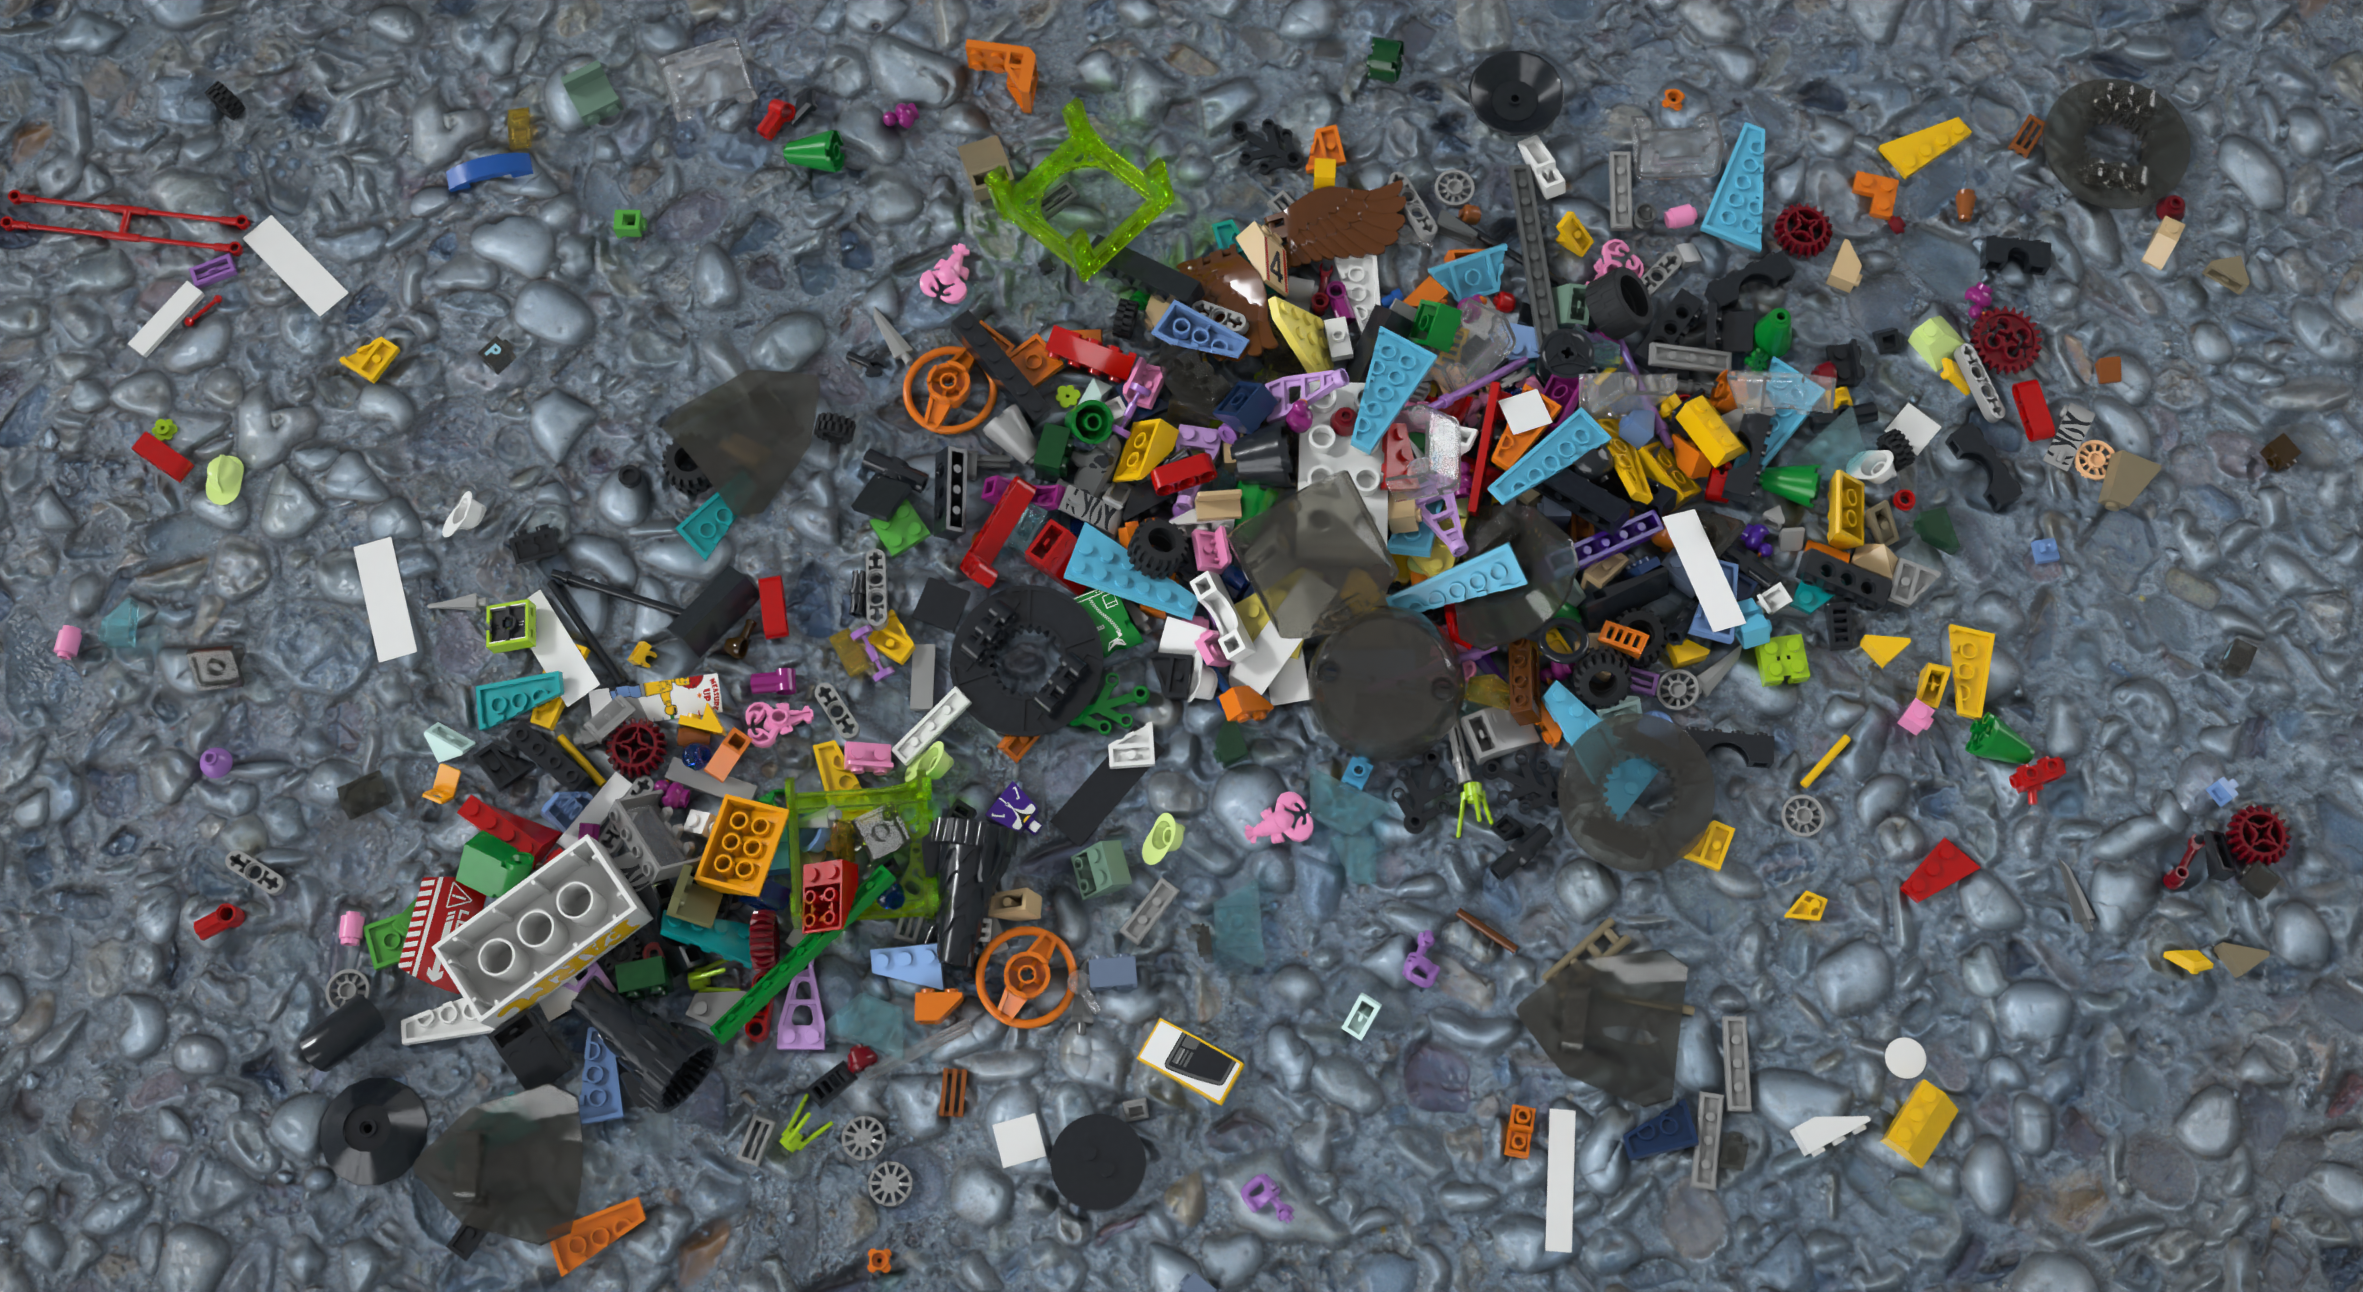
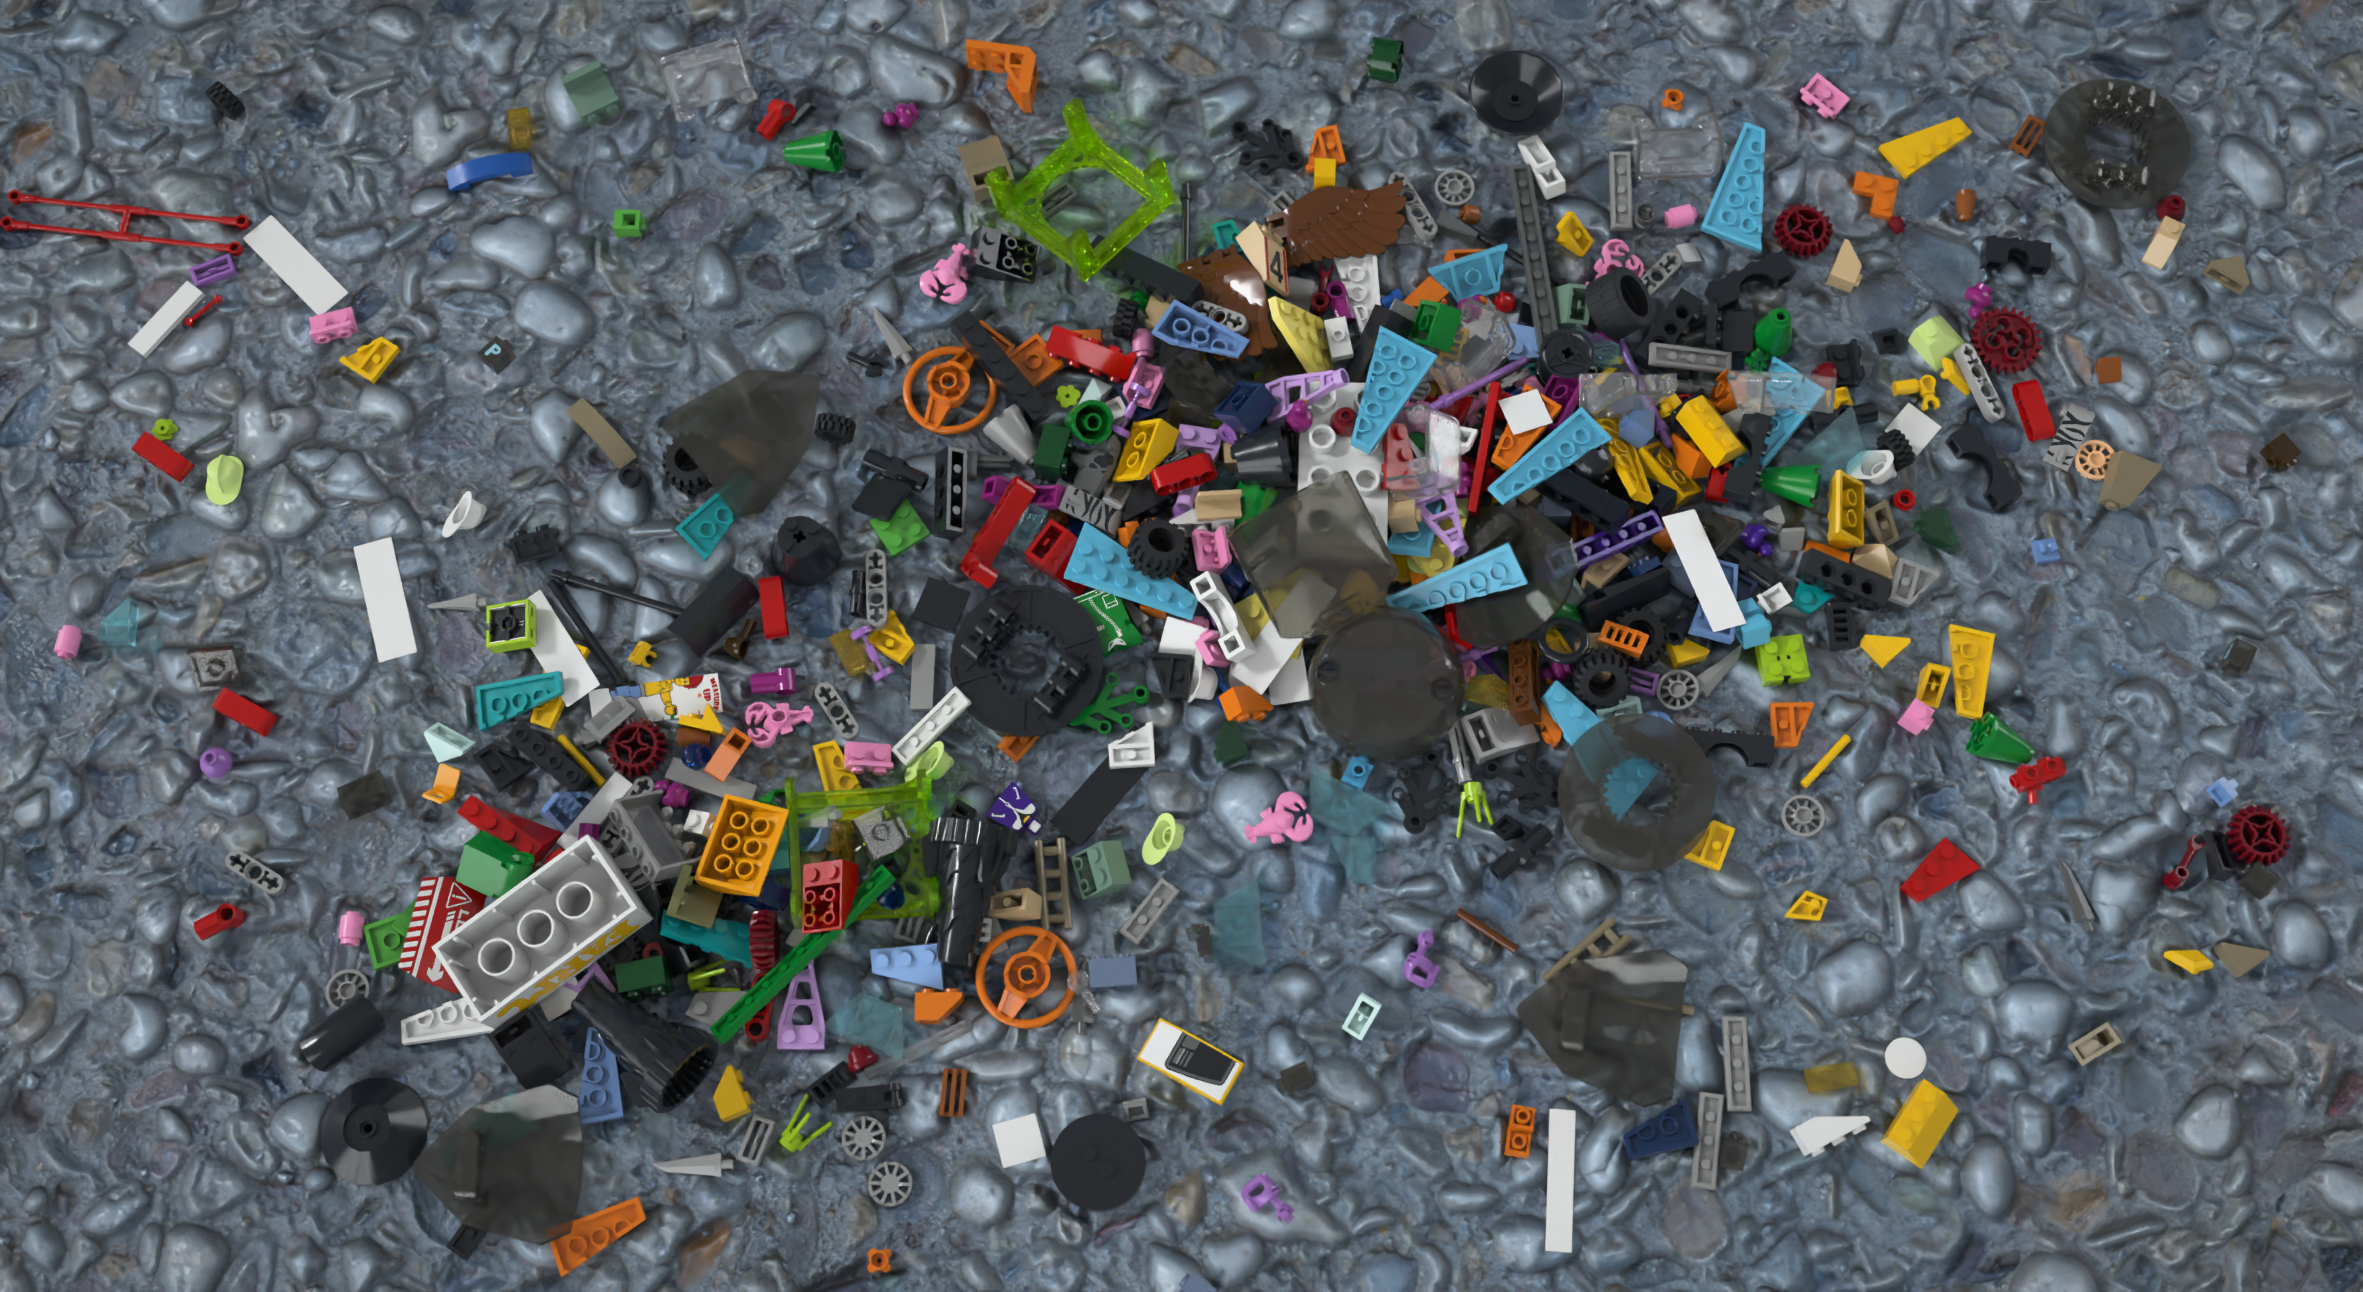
none -> red beam [211,687,279,738]
none -> bright pink bracket [309,307,359,344]
none -> dark tan slope [565,398,638,470]
none -> light grey bar [651,1152,735,1177]
none -> yellow slope [713,1065,753,1123]
none -> black cone [773,516,840,586]
none -> black plate [834,1083,903,1114]
none -> black slope [966,225,1040,284]
none -> dark tan bar [1033,838,1073,931]
none -> dark orange piece [1046,509,1070,528]
none -> bright pink brick [1132,328,1154,362]
none -> black bar [1180,183,1192,263]
none -> clear smoke brick [1277,1061,1315,1097]
none -> orange wing [1769,702,1814,749]
none -> bright pink bracket [1800,73,1850,120]
none -> clear yellow slope [1804,1061,1859,1094]
none -> yellow bar [1891,375,1940,411]
none -> dark tan slope [2068,1021,2123,1066]

